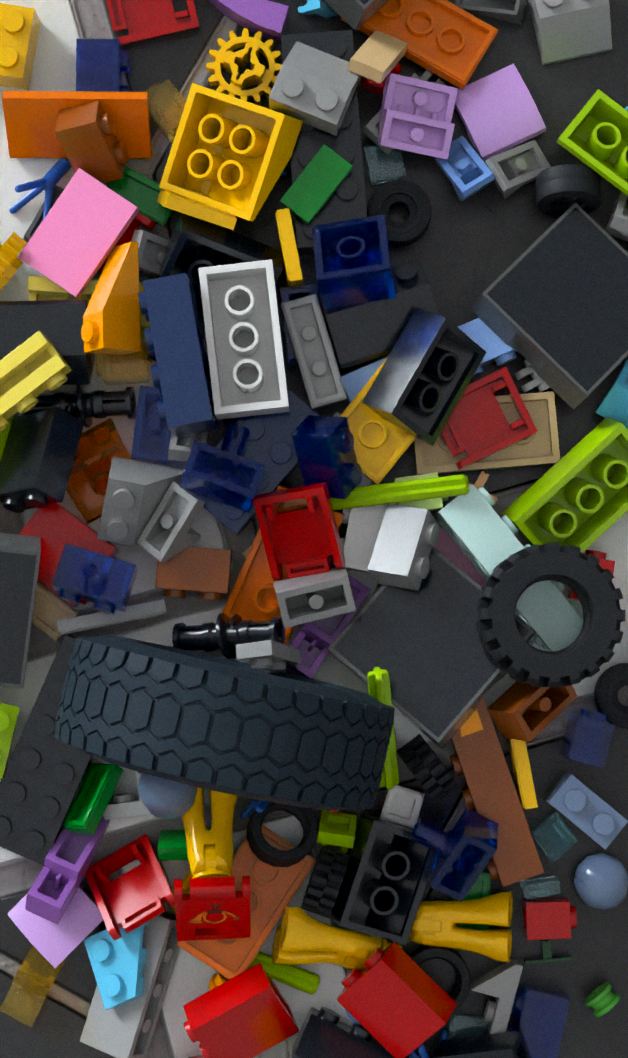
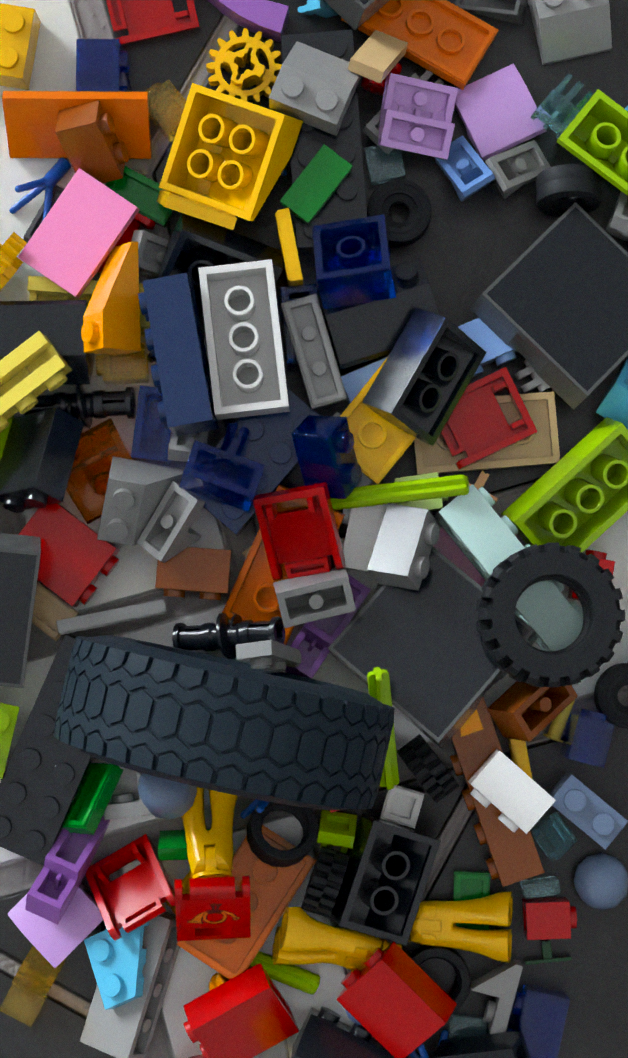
clear blue brick [52,543,138,615] -> none
clear blue brick [410,808,499,902] -> none
bright green bush [584,982,621,1018] -> none
none -> white brick [468,749,556,834]
none -> clear light blue arm [531,74,594,139]
none -> light yellow piece [543,700,575,743]

